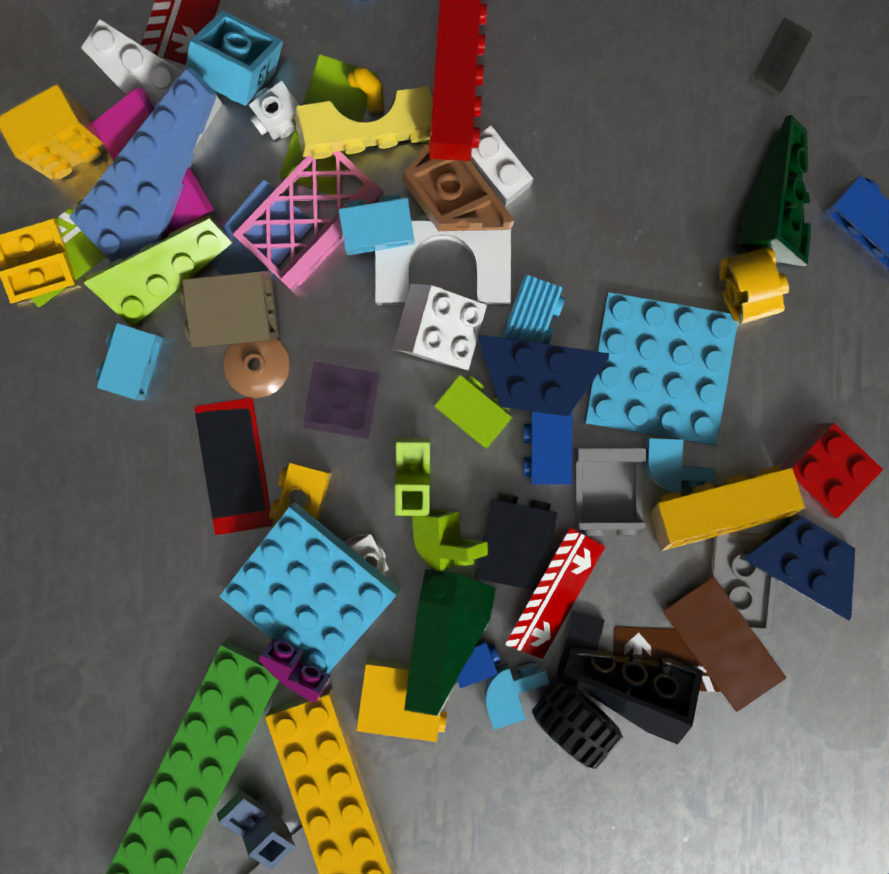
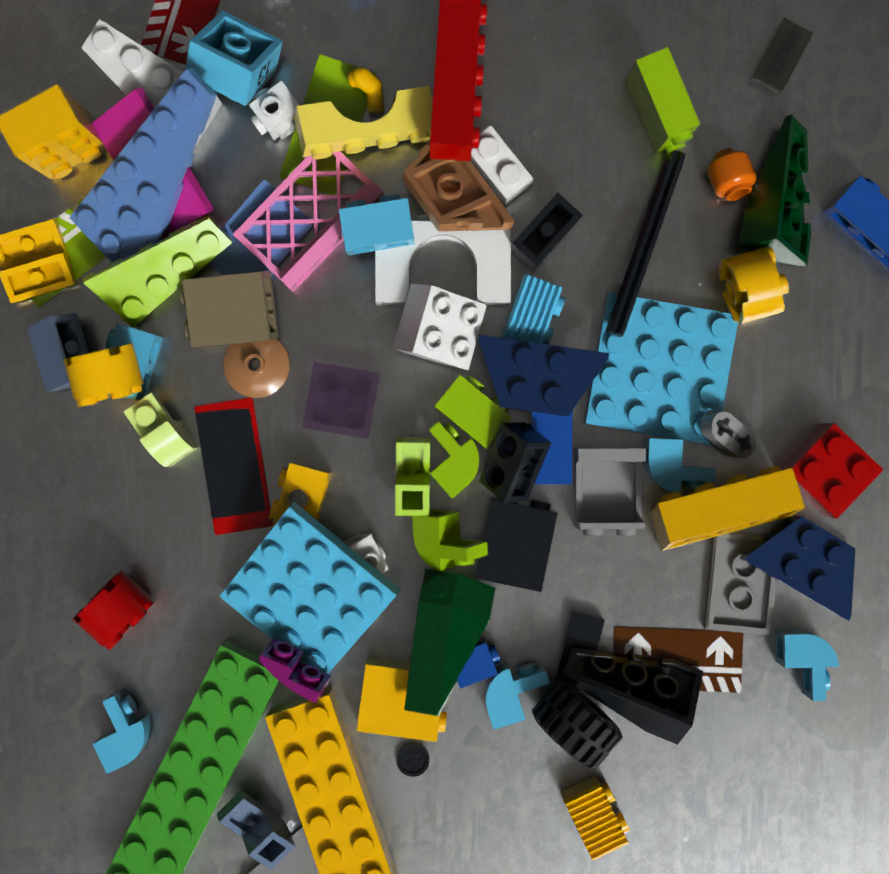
red sticker [505,528,605,659] -> none
reddish brown sticker [663,577,787,712] -> none
none -> sand blue brick [27,313,89,392]
none -> yellow brick [63,343,144,407]
none -> red brick [72,569,154,650]
none -> medium azure brick [93,689,152,774]
none -> yellowish green brick [124,392,198,467]
none -> black piece [396,742,430,777]
none -> lime brick [429,422,479,499]
none -> black brick [479,422,552,503]
none -> black brick [511,193,583,271]
none -> yellow brick [561,775,630,861]
none -> black axle [606,150,686,337]
none -> lime brick [625,47,700,154]
none -> light grey beam [701,410,756,459]
none -> orange head [707,148,756,201]
none -> medium azure brick [775,628,839,701]

